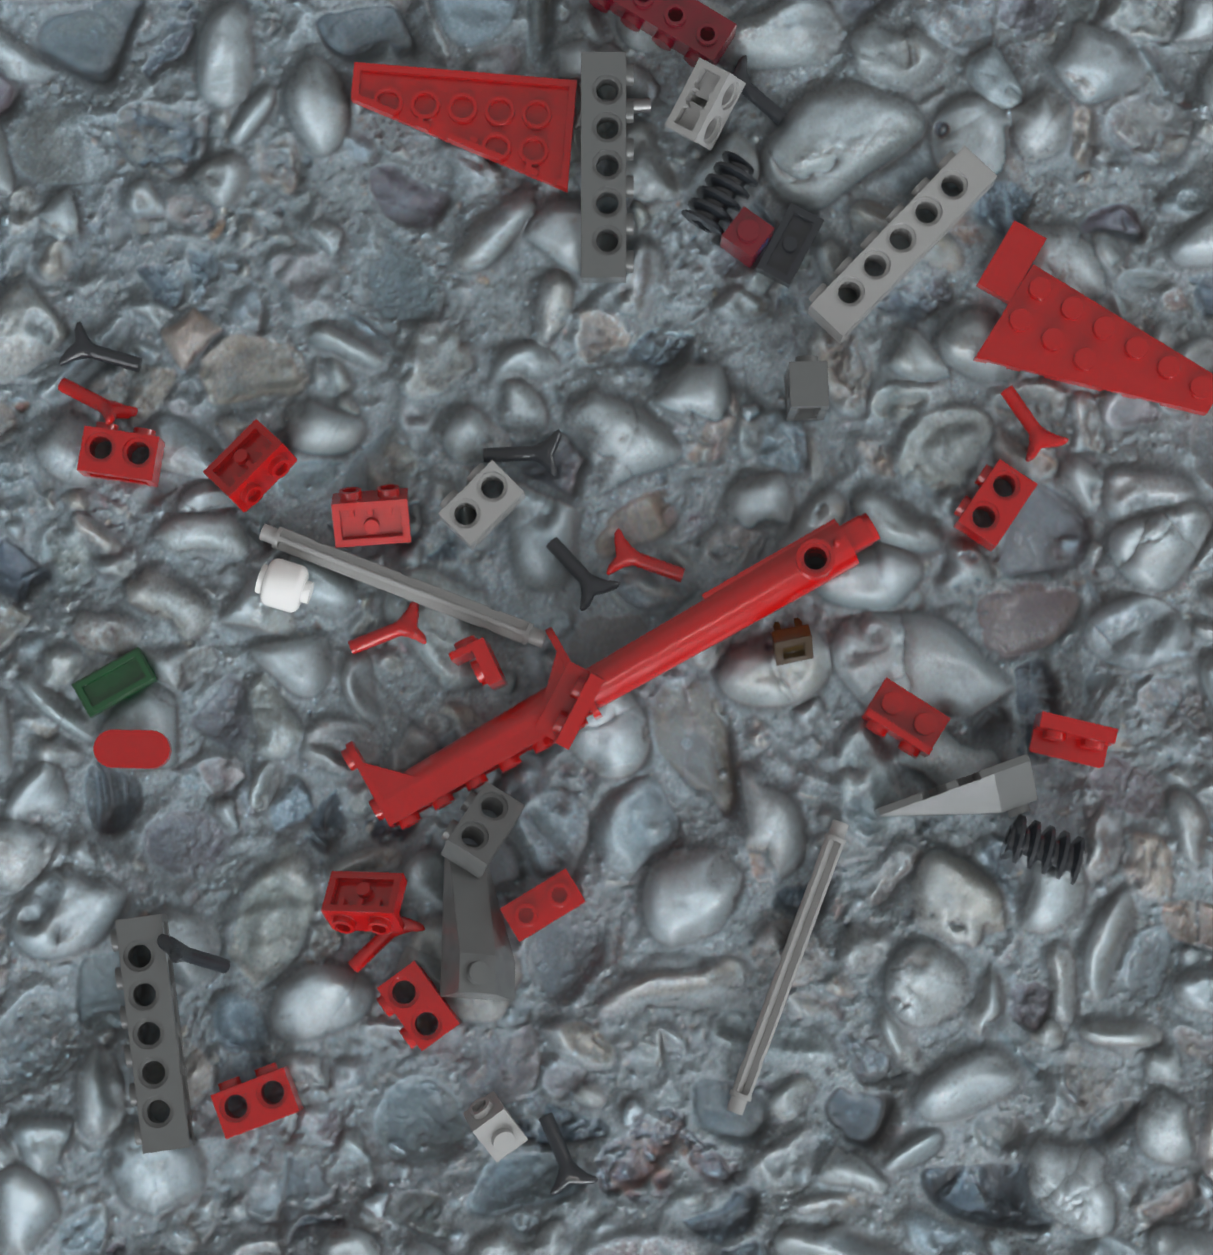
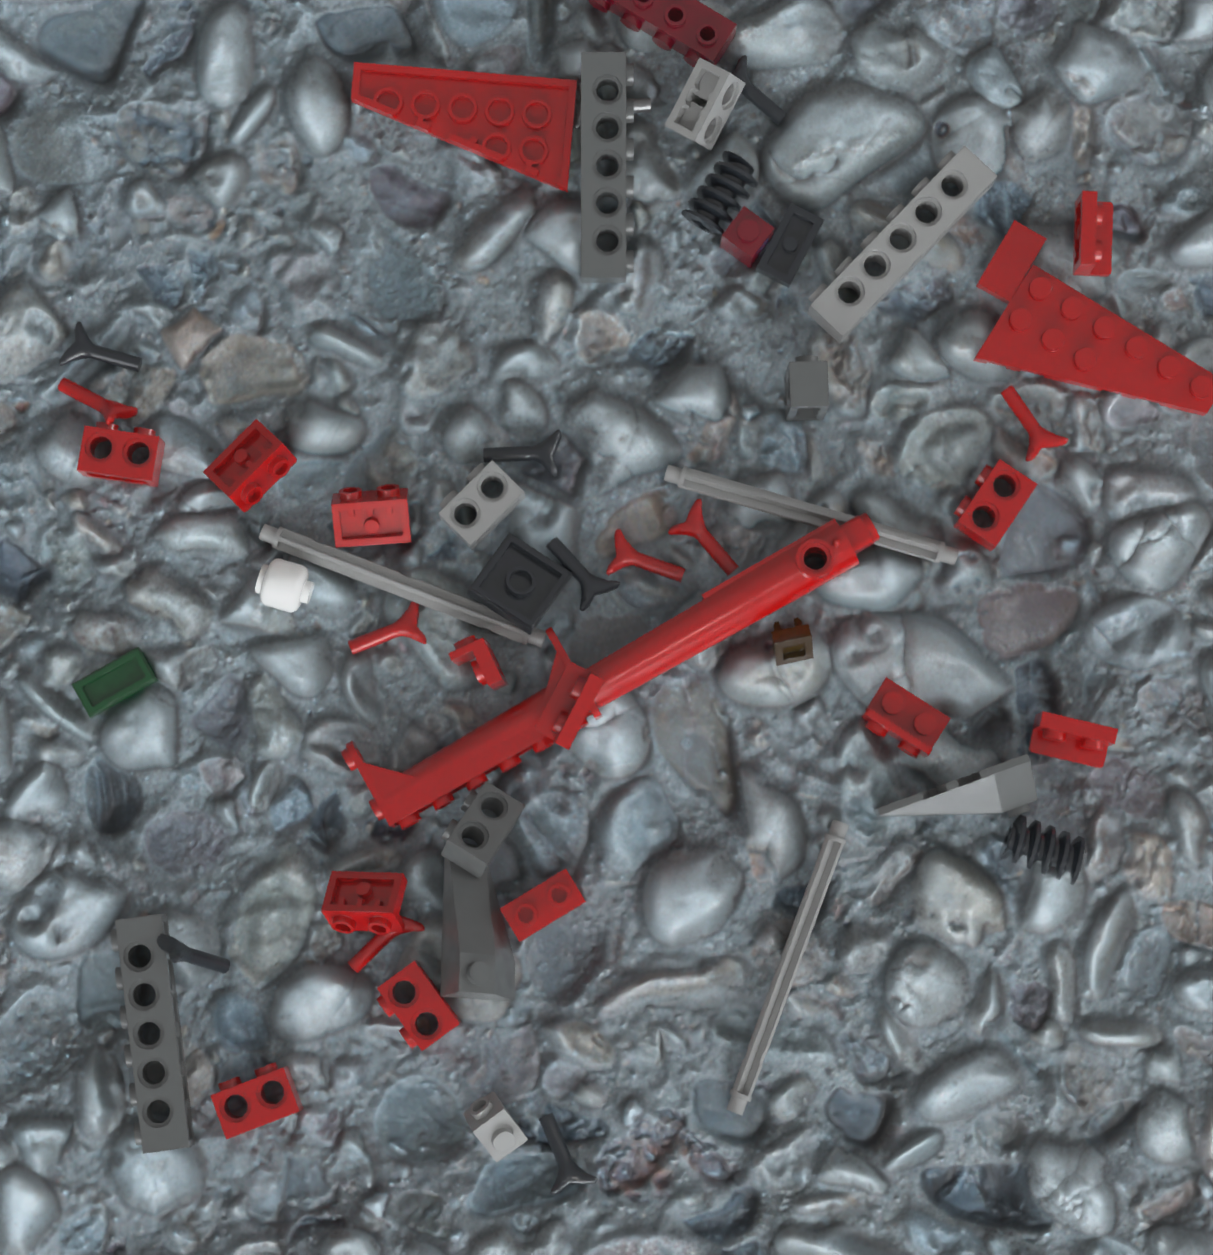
red tile [93,729,172,769] -> none
none -> black tile [467,532,573,635]
none -> light grey piece [664,464,959,565]
none -> red piece [668,499,739,576]
none -> red bracket [1073,191,1113,277]

